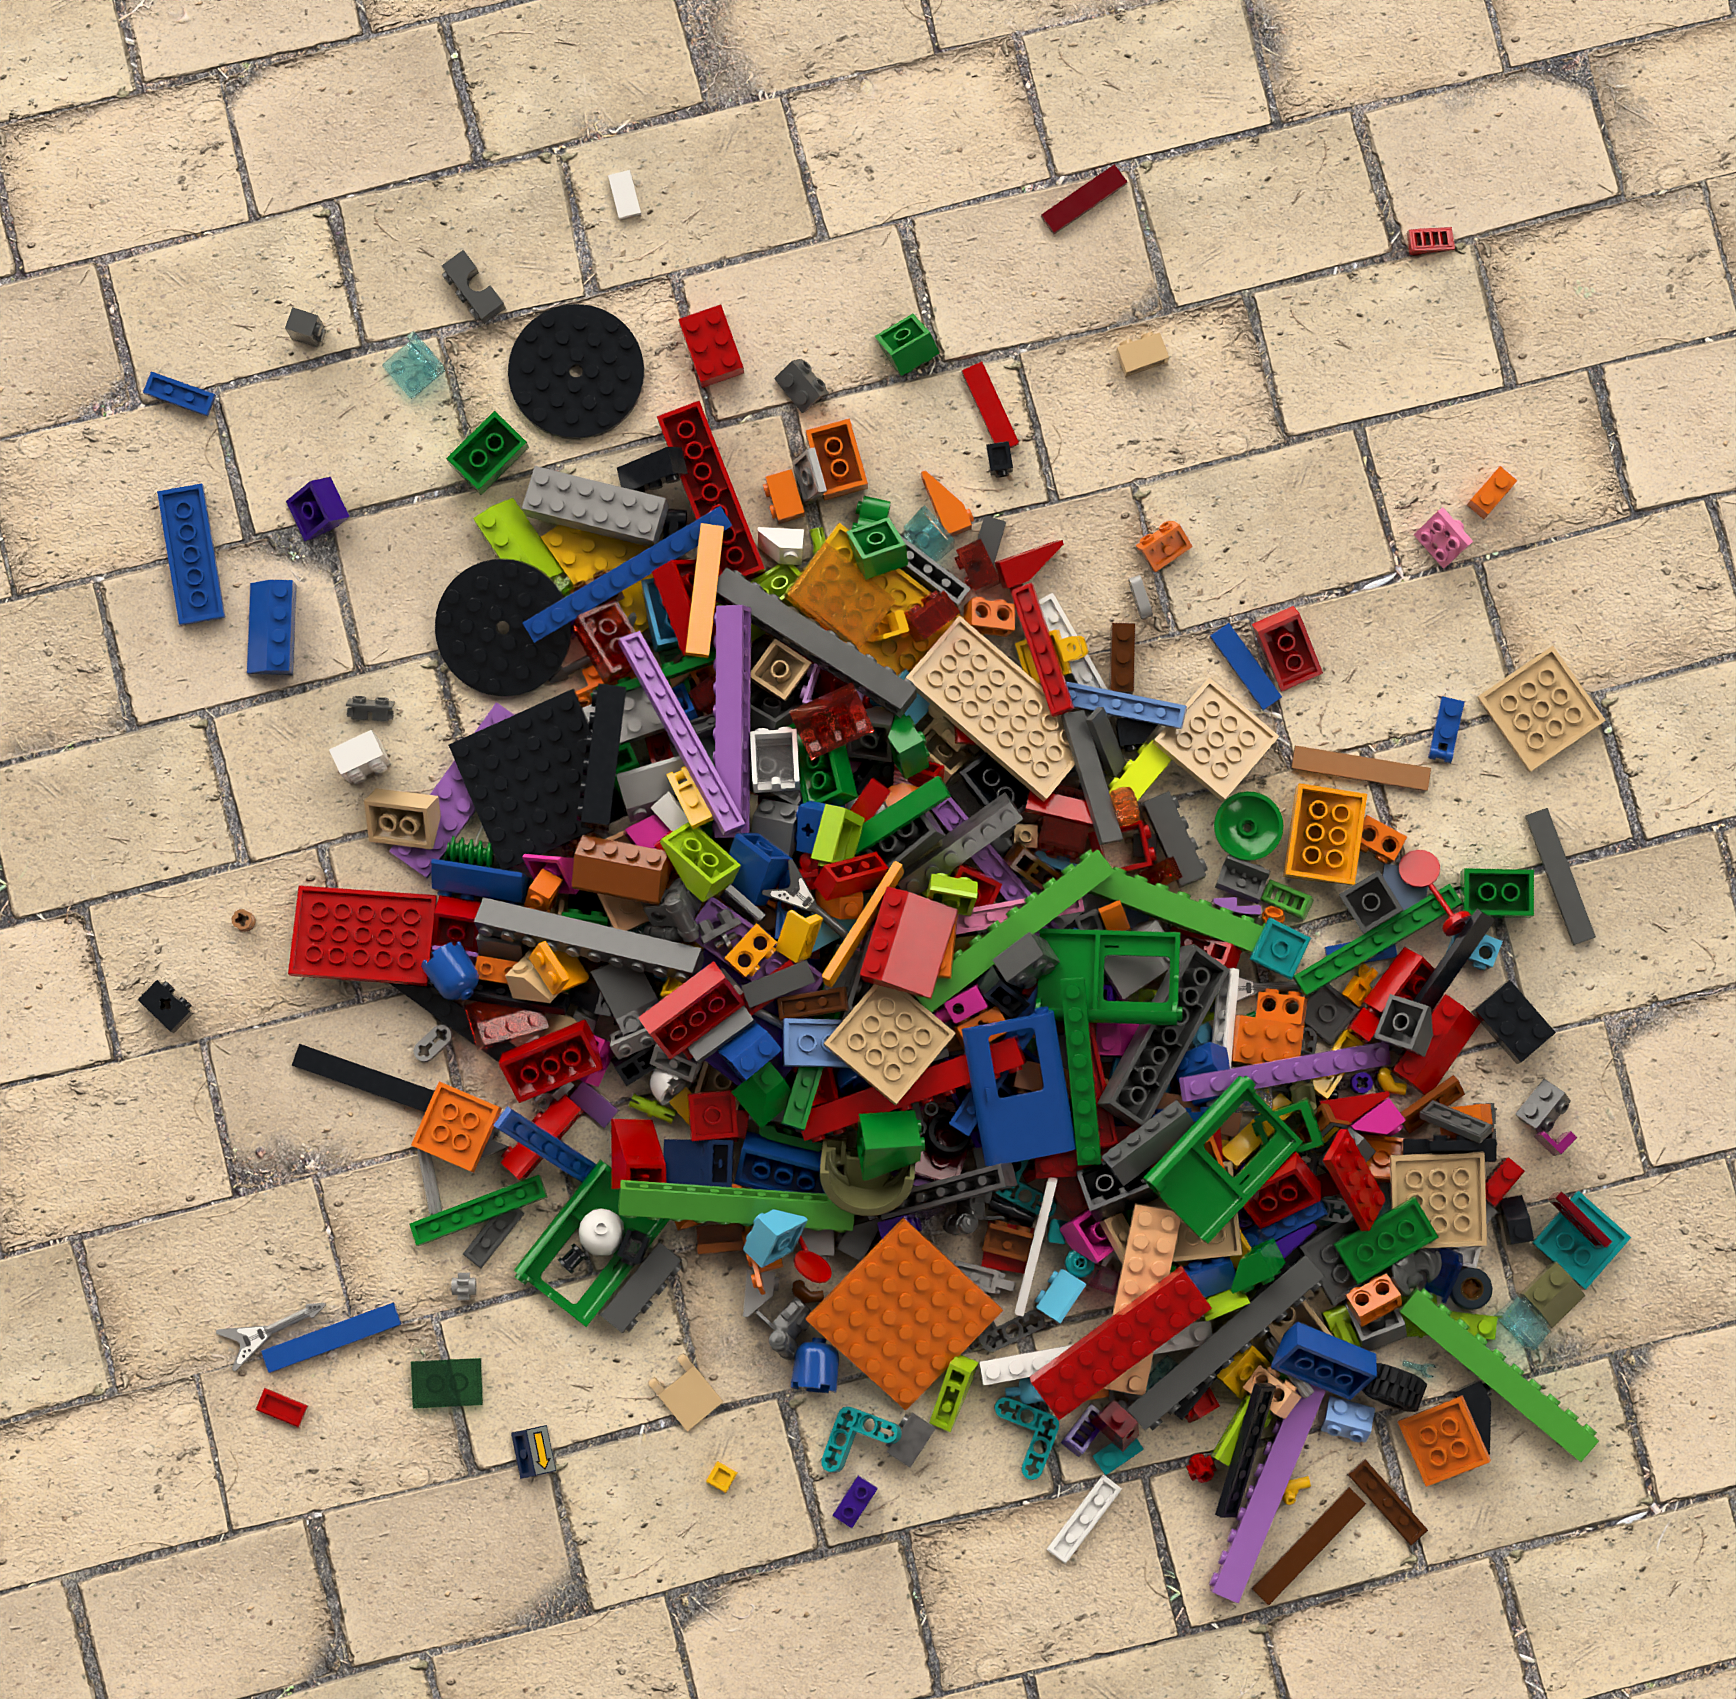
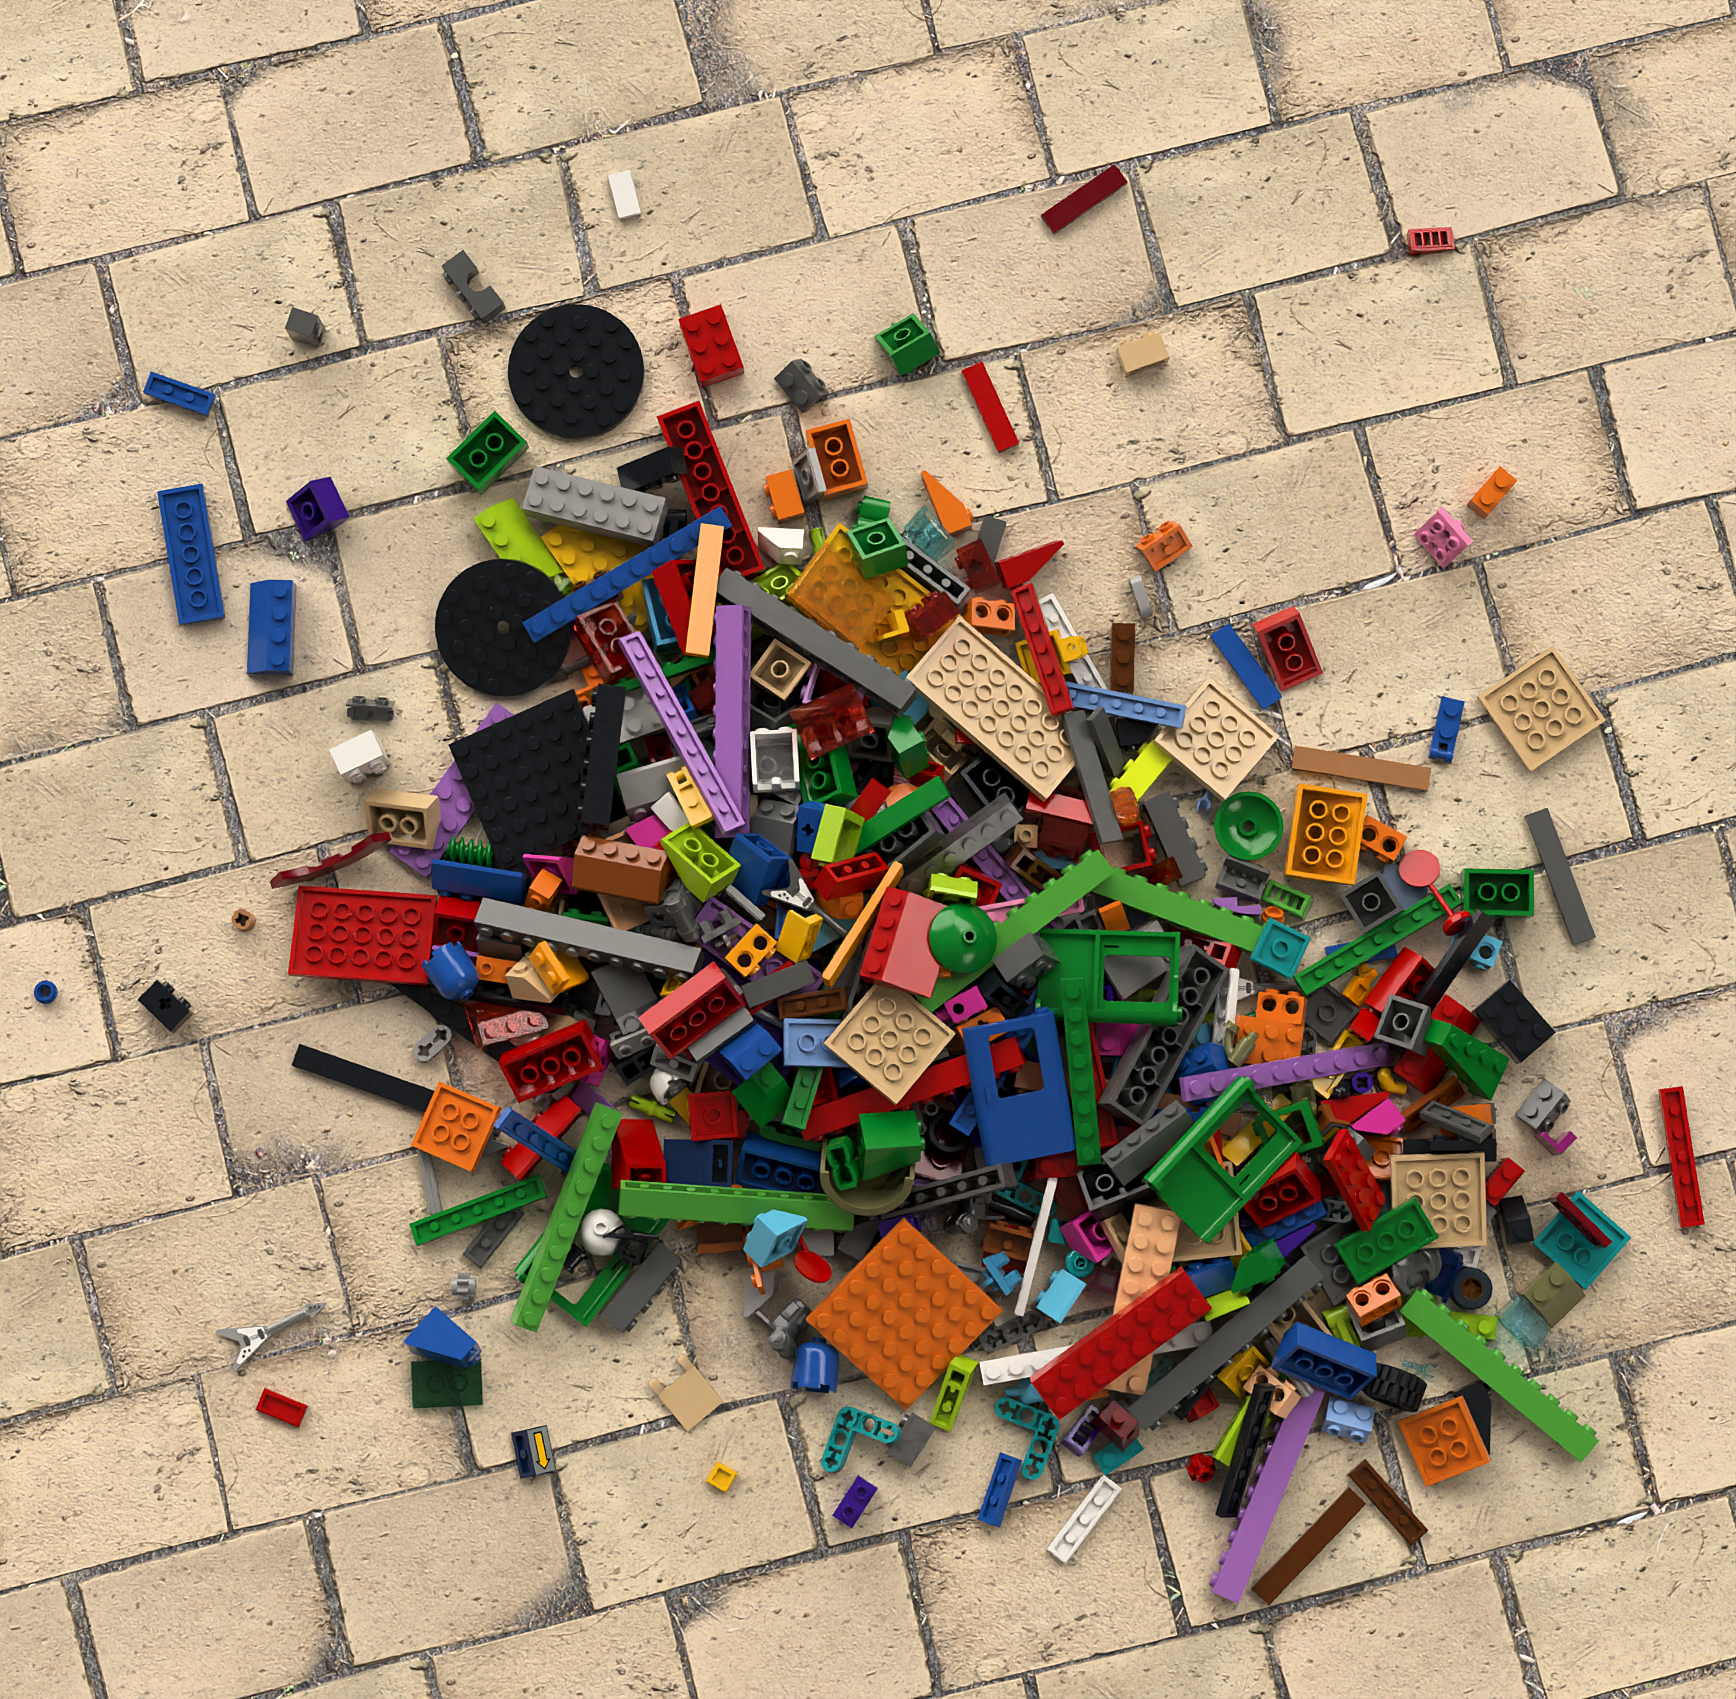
blue tile [261,1302,402,1373] -> none
clear light blue bracket [382,331,446,399] -> none
dark orange arm [792,1280,824,1303] -> none
black bracket [986,441,1013,478] -> none
yellow arm [1282,1476,1311,1505] -> none
none -> blue plate [34,981,58,1004]
none -> dark red tile [270,832,392,889]
none -> blue slope [404,1306,482,1369]
none -> bright green brick [510,1102,622,1333]
none -> black hand [603,1224,659,1241]
none -> green brick [826,1135,861,1191]
none -> green dish [929,903,997,974]
none -> blue plate [978,1452,1022,1528]
none -> dark azure hips [981,1251,1023,1295]
none -> light blue hand [1196,789,1212,816]
none -> olive plant [1223,1020,1259,1067]
none -> black arm [1333,1080,1351,1099]
none -> green wedge [1423,1019,1510,1101]
none -> red plate [1658,1086,1705,1228]

